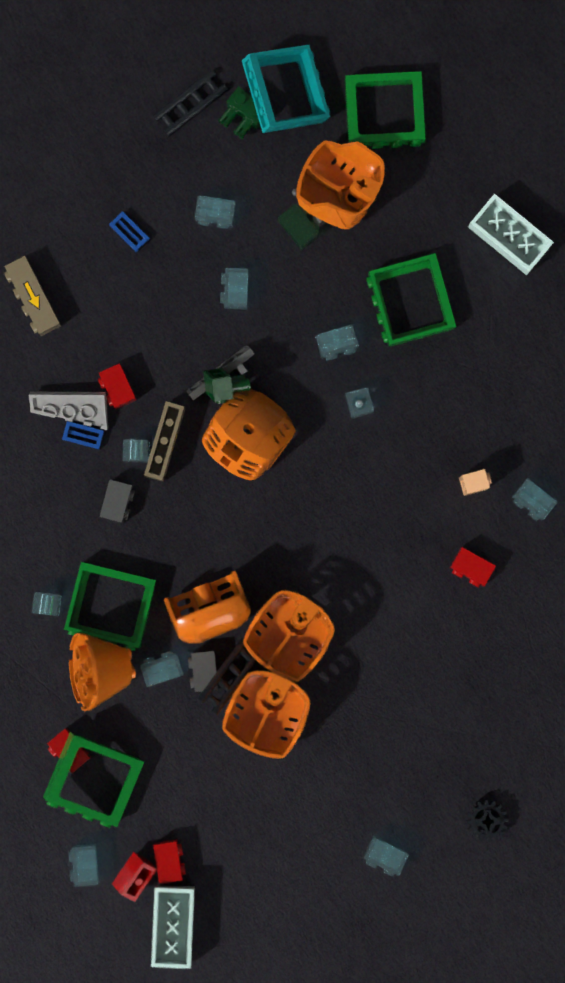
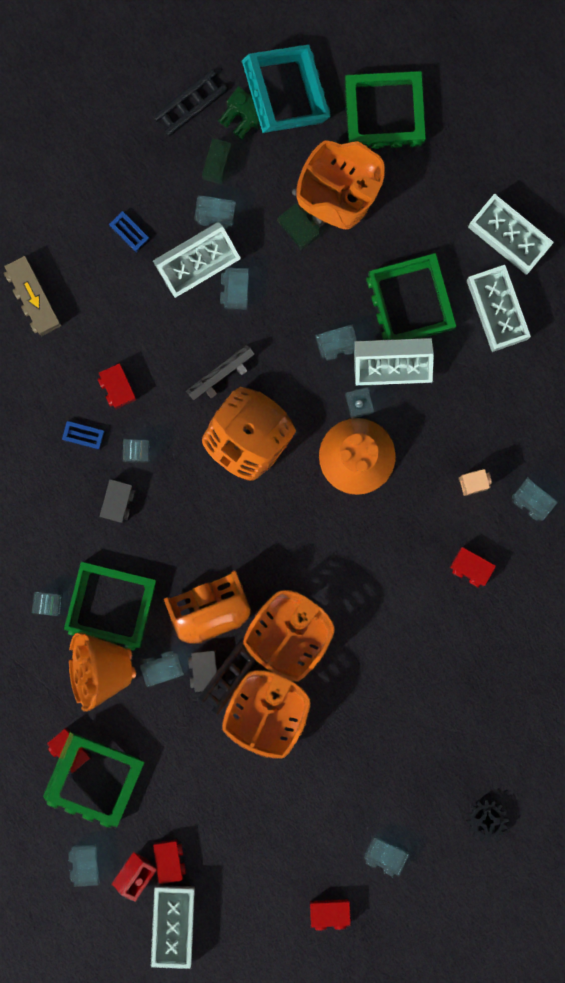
light grey wing [29,392,108,430] -> none
dark tan brick [144,401,185,482] -> none
dark green brick [203,368,250,403] -> none
none -> light aqua brick [153,222,241,298]
none -> clear green brick [202,138,231,184]
none -> red brick [310,899,350,930]
none -> orange cone [319,418,395,494]
none -> light aqua brick [354,338,433,385]
none -> light aqua brick [467,265,531,352]

